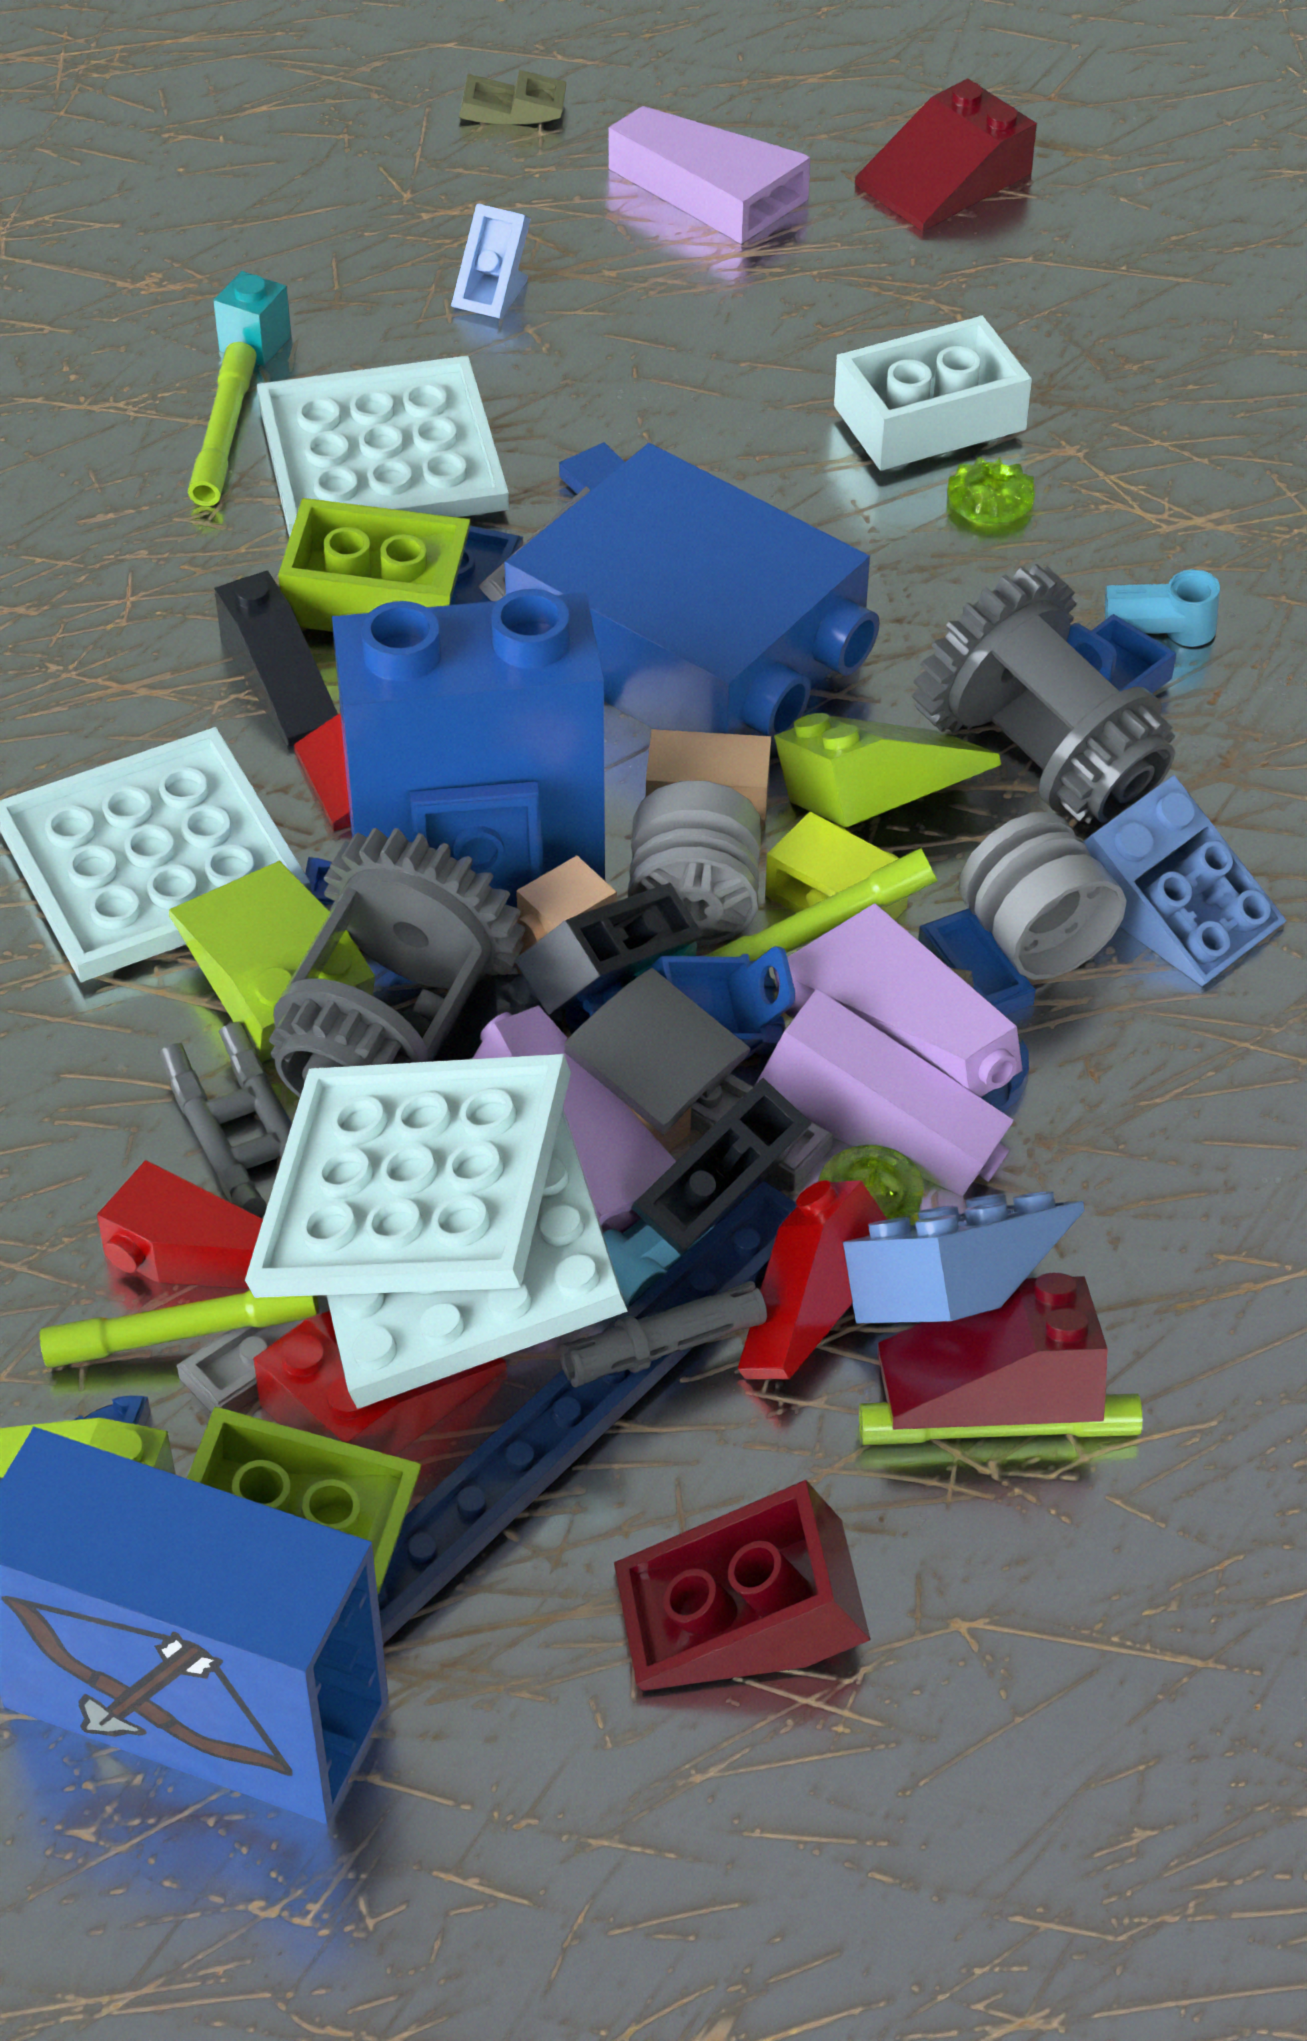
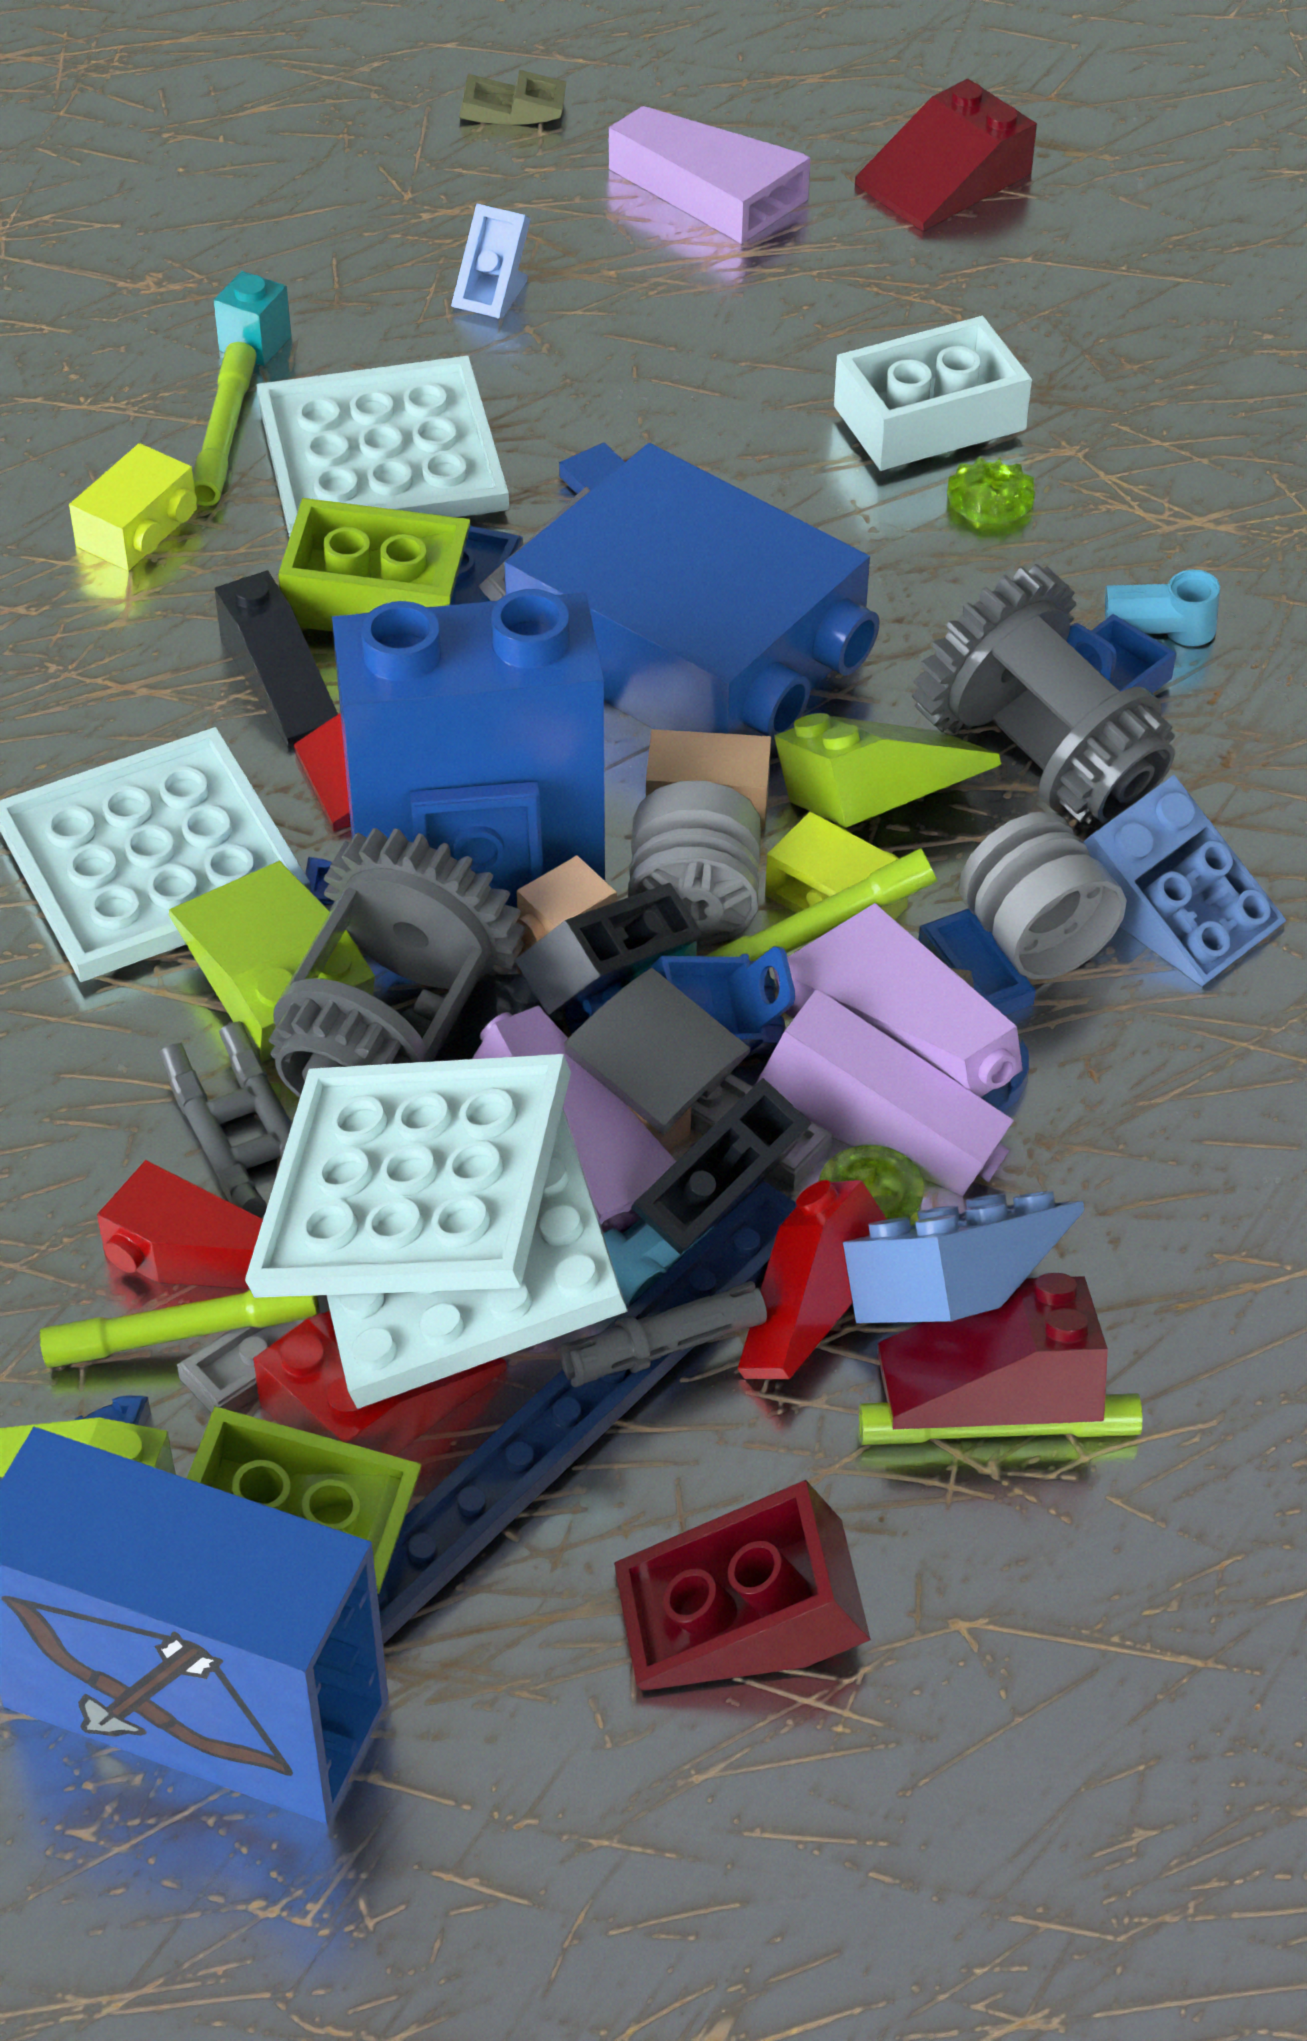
none -> neon yellow brick [69,443,197,571]

